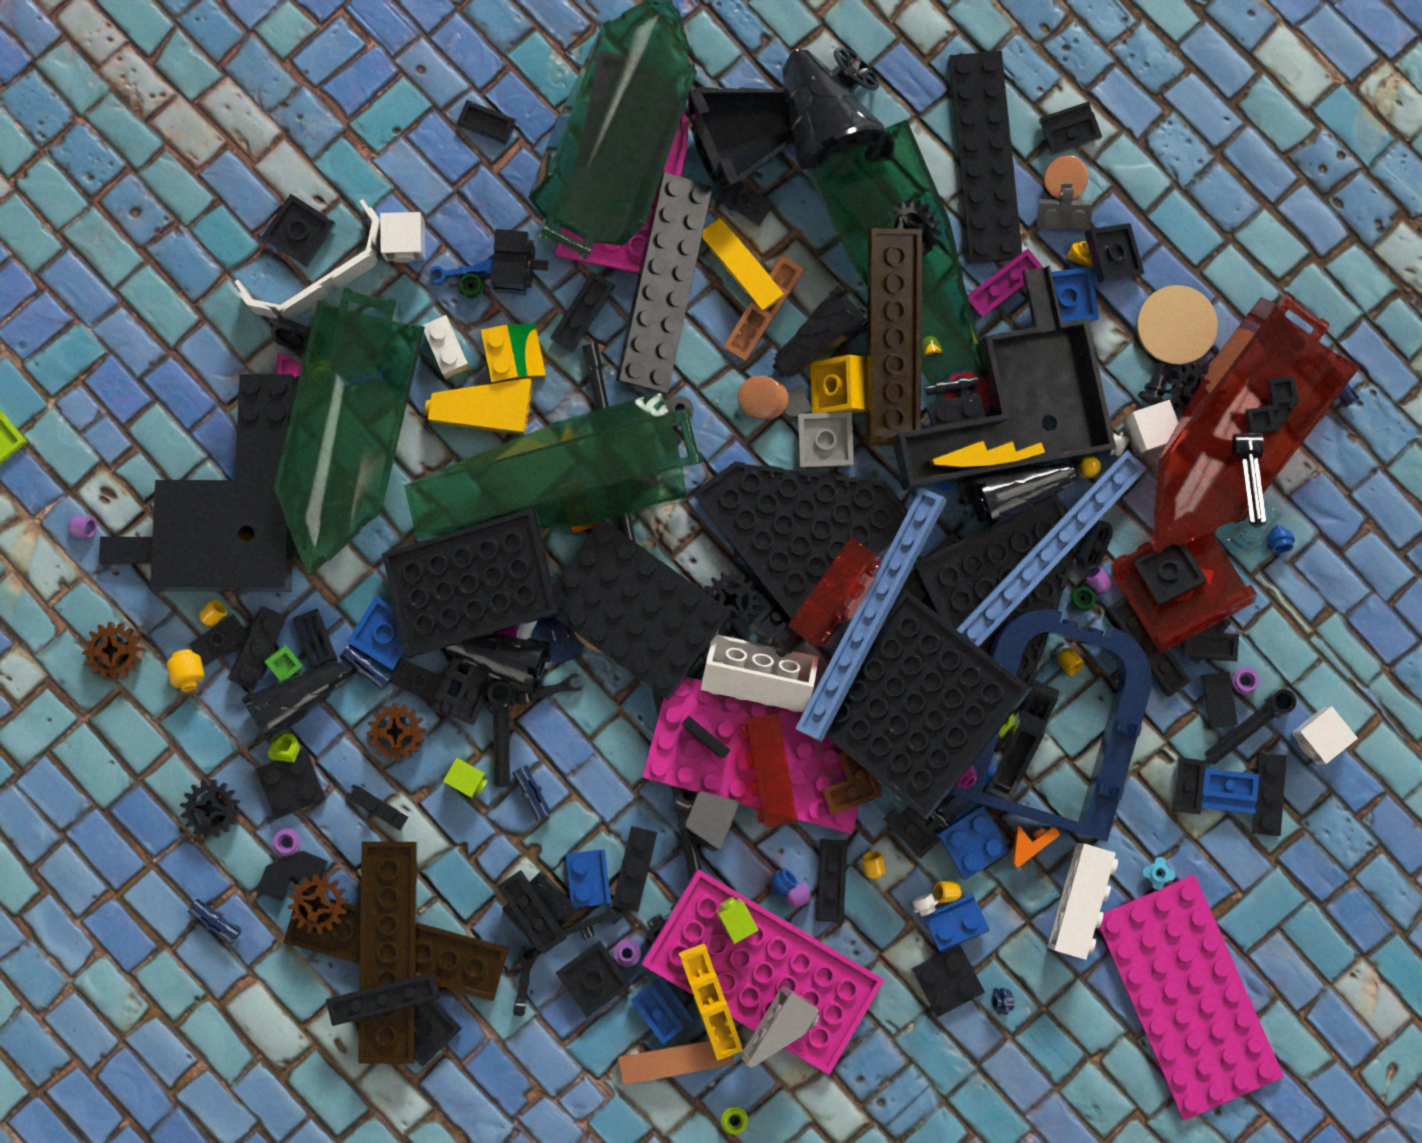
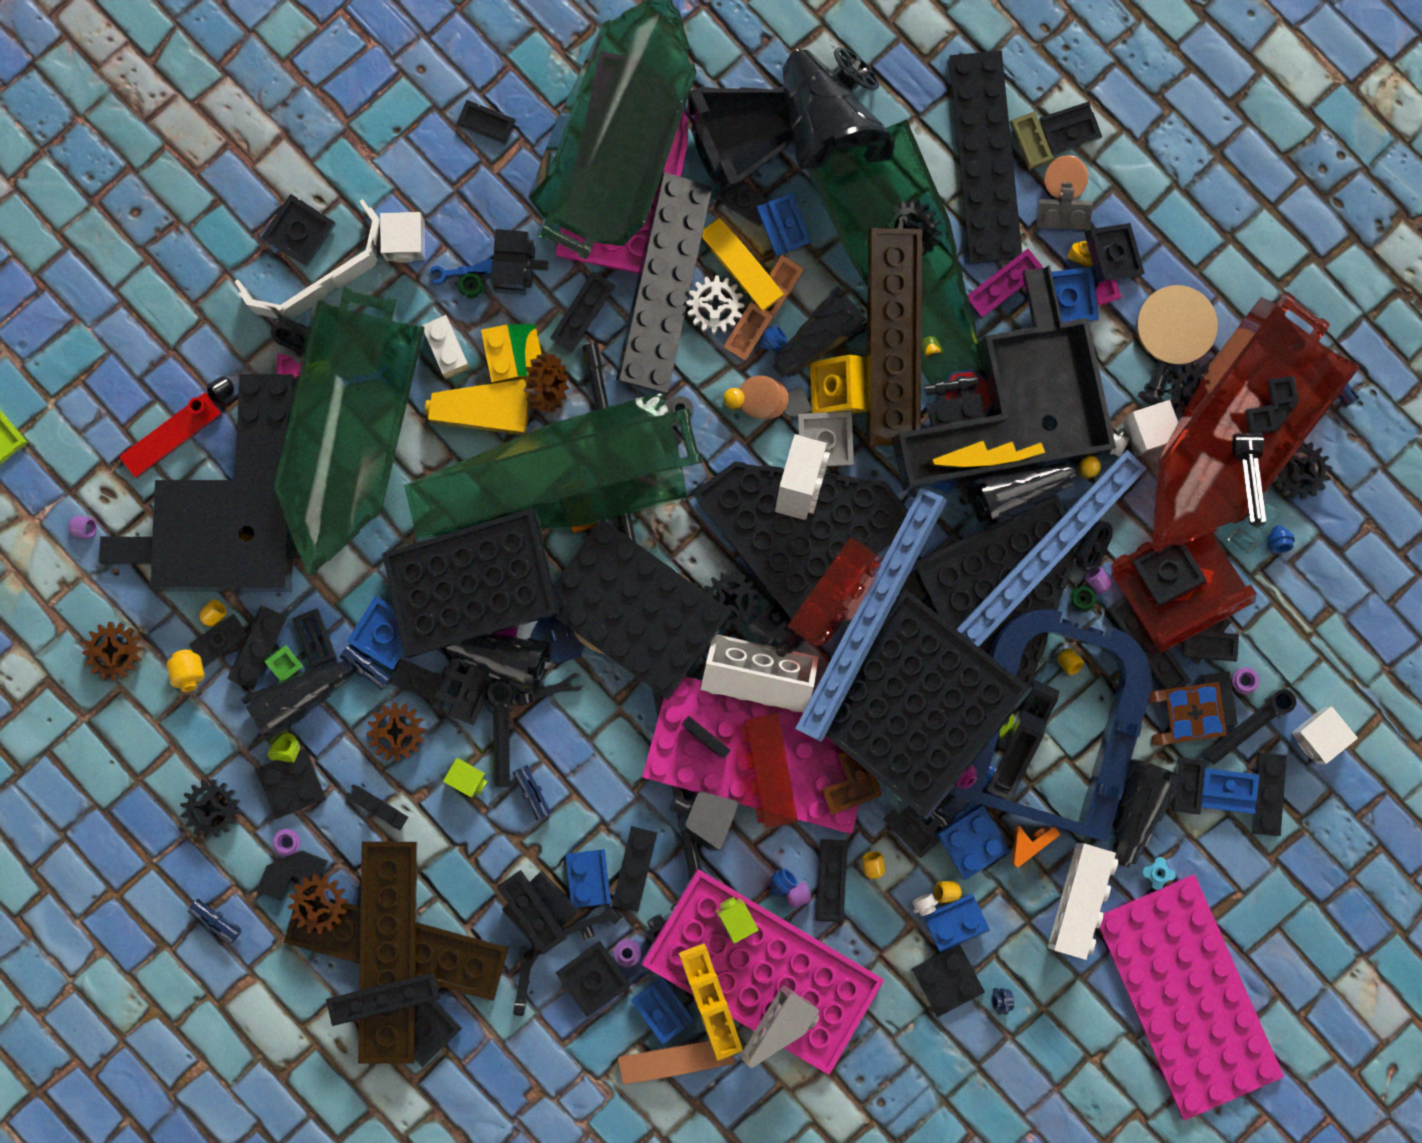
lime plate [721,1106,748,1135] -> none
none -> red piece [119,392,223,479]
none -> black piece [206,376,234,403]
none -> reddish brown gear [524,354,569,413]
none -> white gear [687,275,744,335]
none -> yellow piece [723,388,744,411]
none -> blue plate [755,193,812,257]
none -> blue plate [759,324,787,351]
none -> white brick [775,434,830,520]
none -> olive plate [1009,111,1055,171]
none -> dark pink tile [1095,280,1122,307]
none -> black cone [1112,758,1183,868]
none -> reddish brown flag [1148,682,1227,746]
none -> black gear [1271,441,1332,500]

